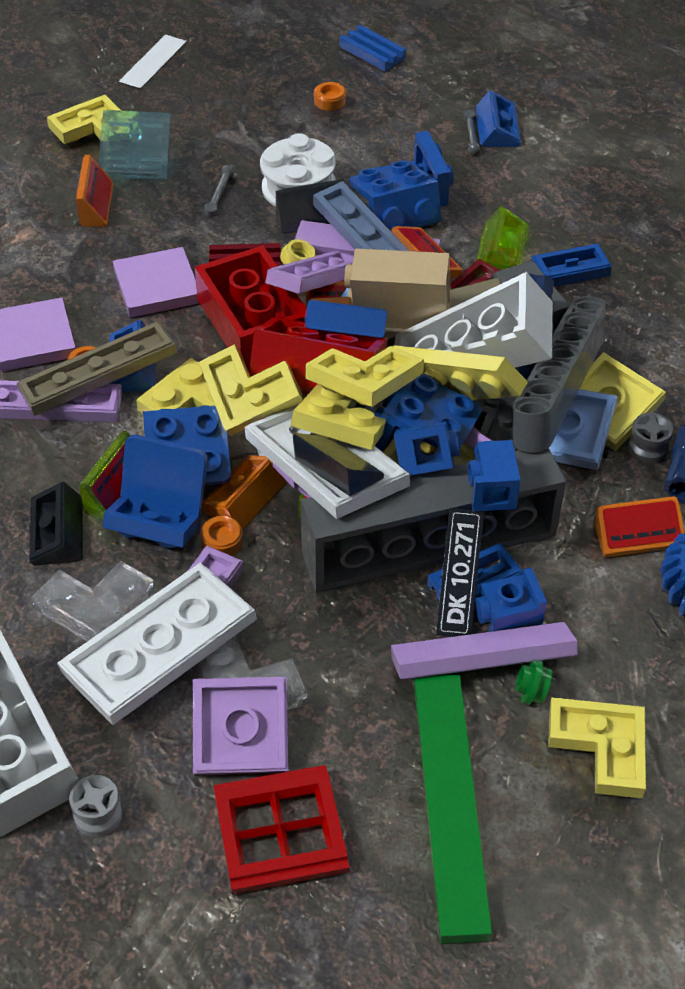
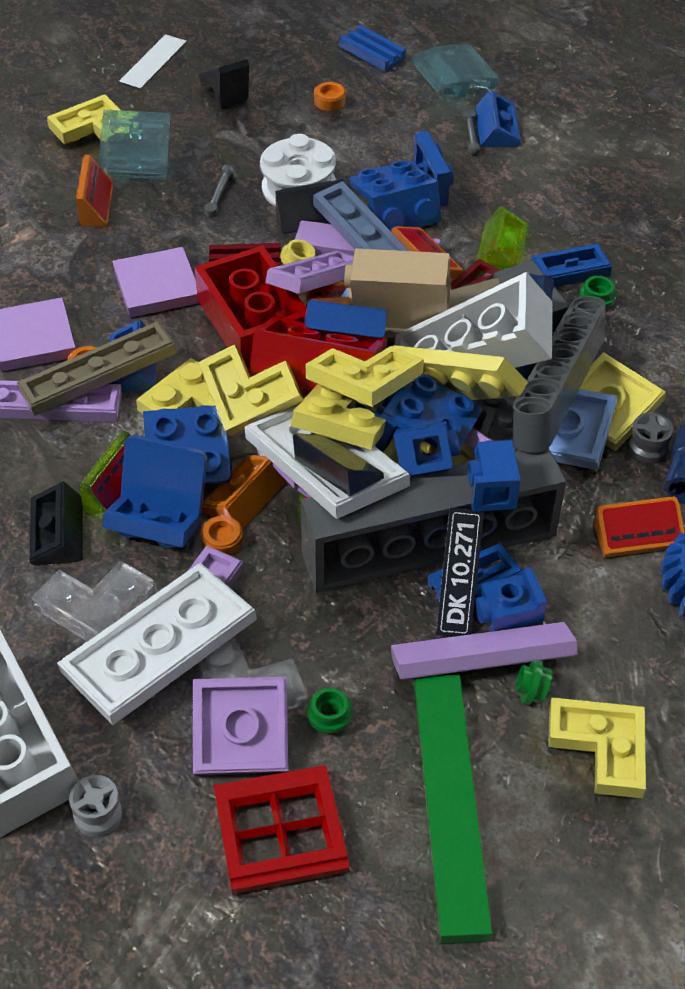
none -> black slope [198,59,249,109]
none -> green plate [307,688,353,734]
none -> clear light blue slope [410,44,500,98]
none -> green plate [579,276,617,308]

